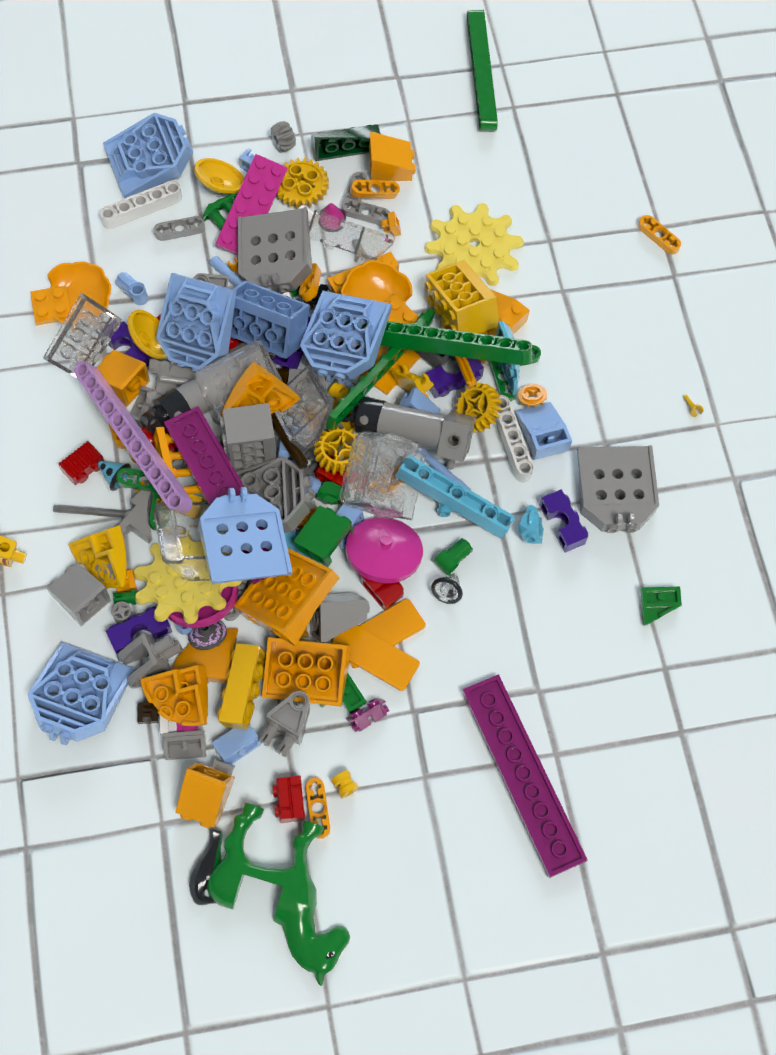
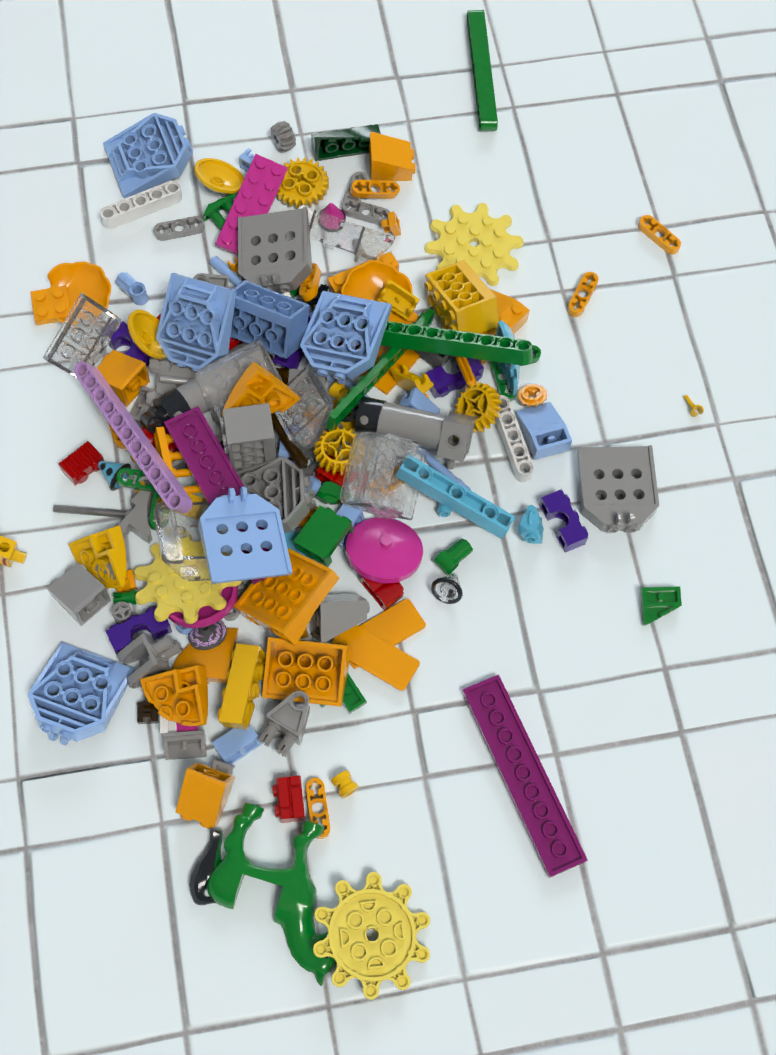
magenta hinge [346,698,389,732] -> none
none -> light yellow plate [313,872,430,1000]
none -> yellow hinge [377,279,420,321]
none -> light orange beam [567,272,599,317]

